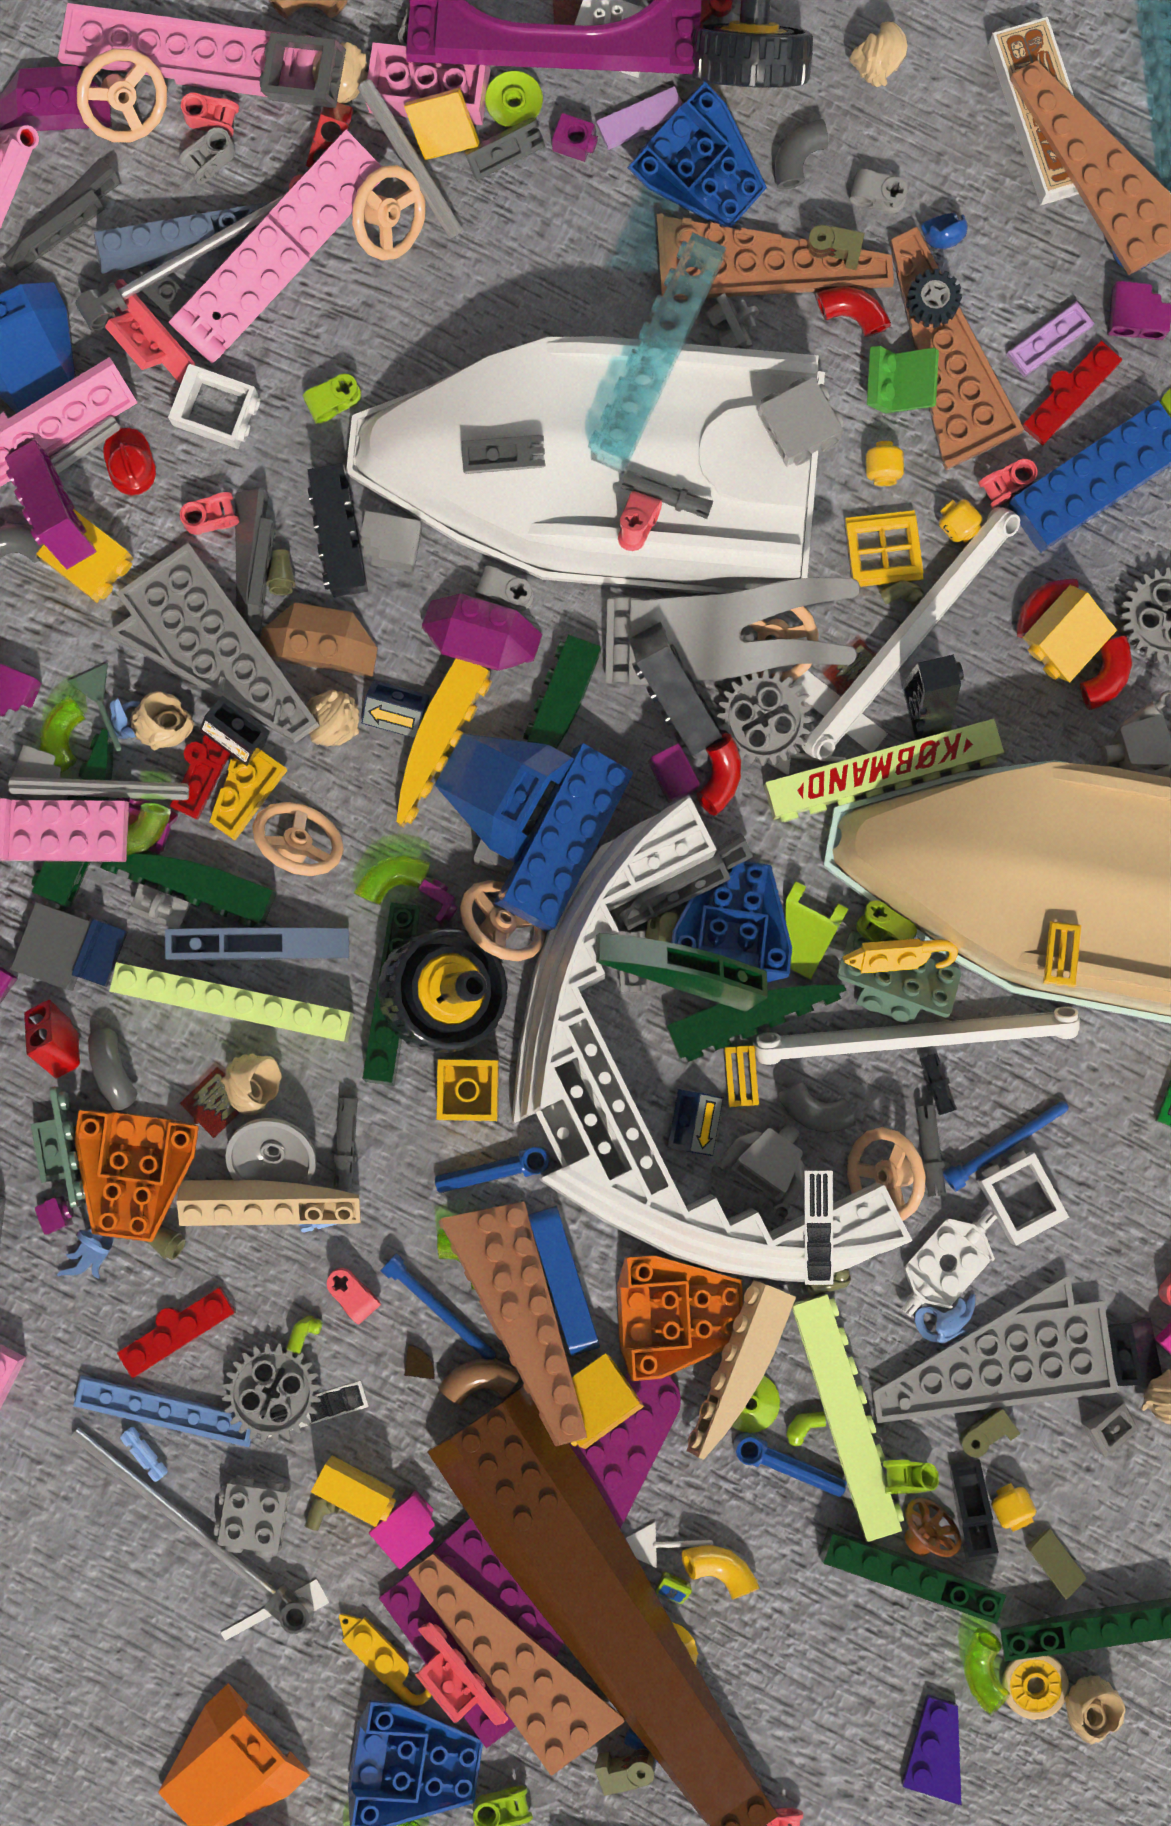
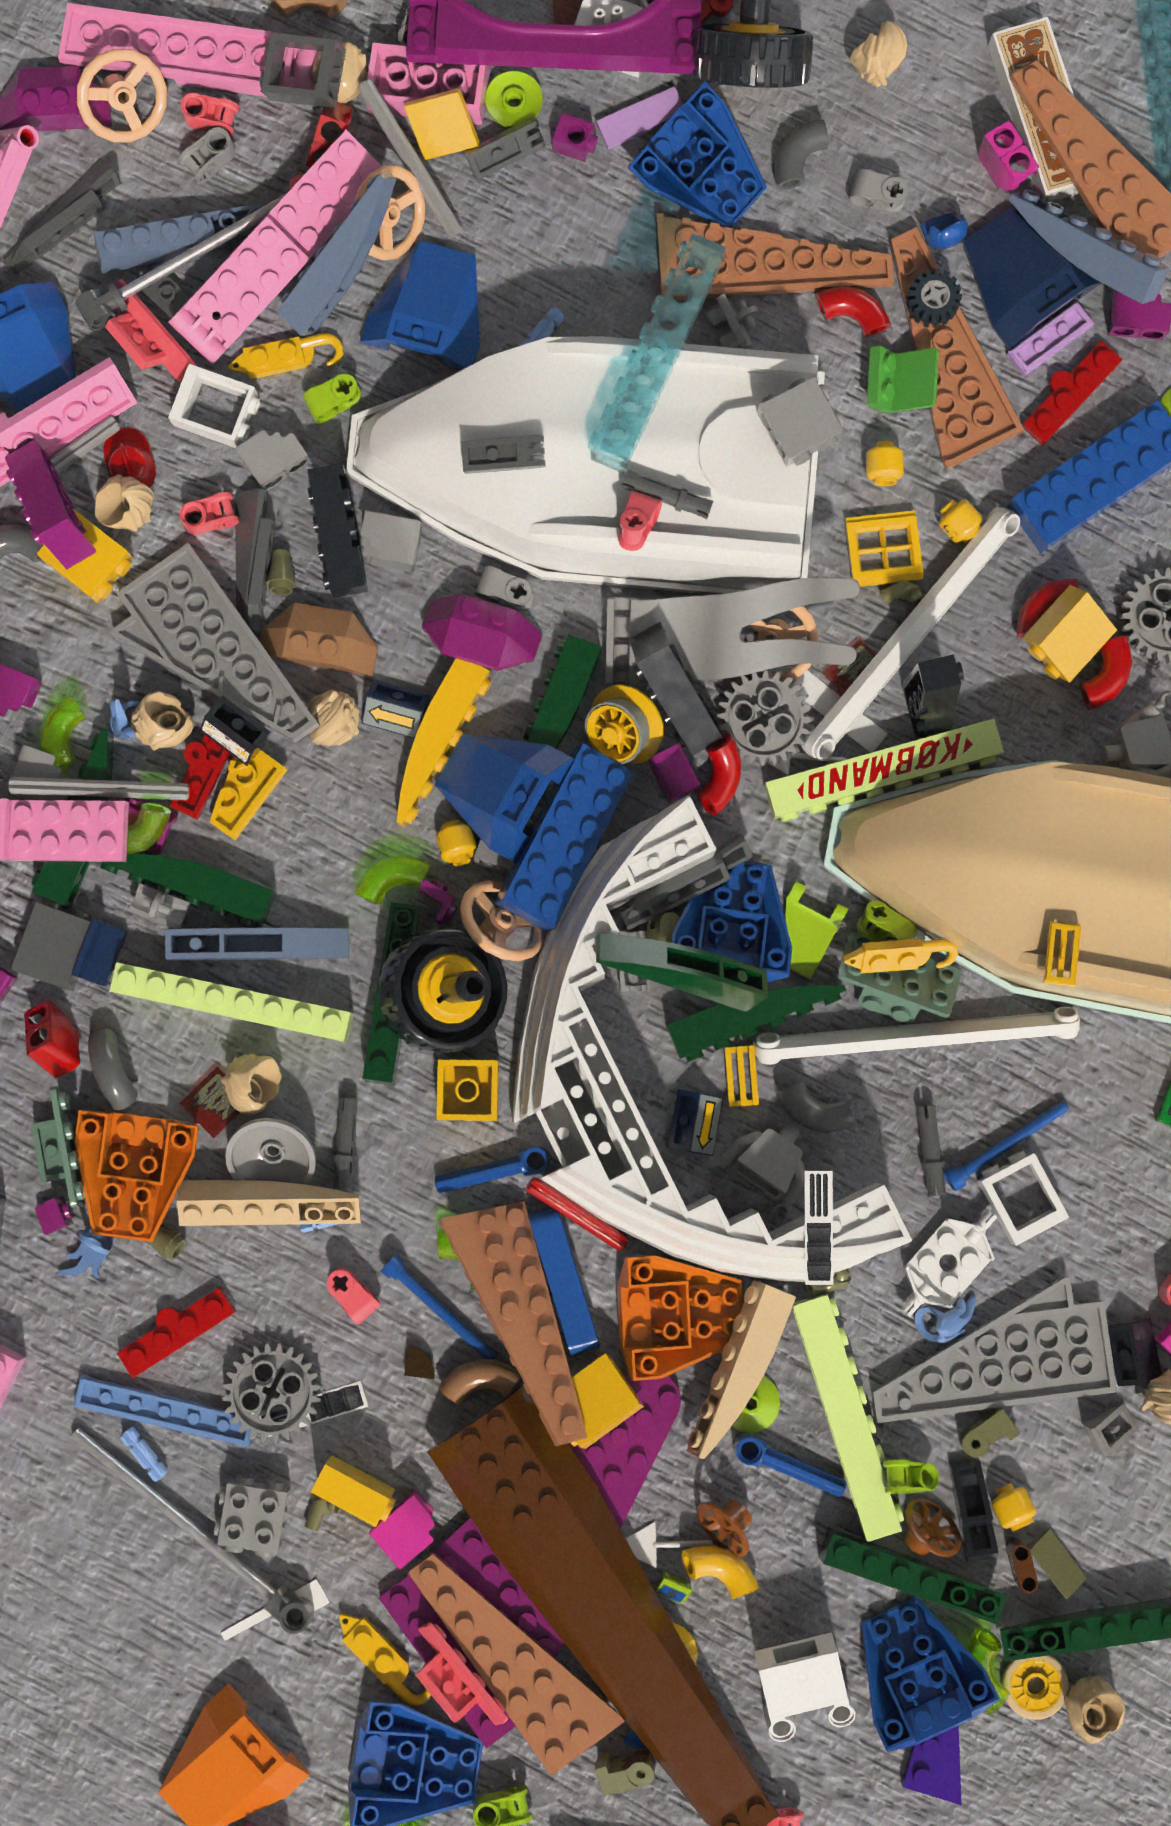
sand green piece [67,663,122,751] -> none
light nougat piece [252,802,344,876] -> none
lime arm [286,1315,322,1354] -> none
lime arm [786,1411,826,1446] -> none
olive leg [808,225,865,270] -> none
light nougat piece [847,1127,926,1221] -> none
black pin [919,1053,957,1115] -> none
coral piece [978,459,1038,509] -> none
none -> tan hair [95,474,155,532]
none -> yellow plate [228,333,344,380]
none -> light grey piece [235,430,310,492]
none -> sand blue slope [277,174,396,336]
none -> blue wedge [360,240,480,370]
none -> yellow head [436,820,477,866]
none -> light blue axle [519,307,564,346]
none -> red axle [526,1177,629,1251]
none -> yellow piece [585,684,664,764]
none -> dark orange wheel [697,1499,752,1557]
none -> white piece [754,1632,855,1742]
none -> blue wedge [862,1597,1000,1752]
none -> dark blue wedge [963,207,1102,350]
none -> dark pink piece [978,120,1039,193]
none -> reddish brown piece [1006,1538,1038,1594]
none -> sand blue slope [1009,189,1169,304]

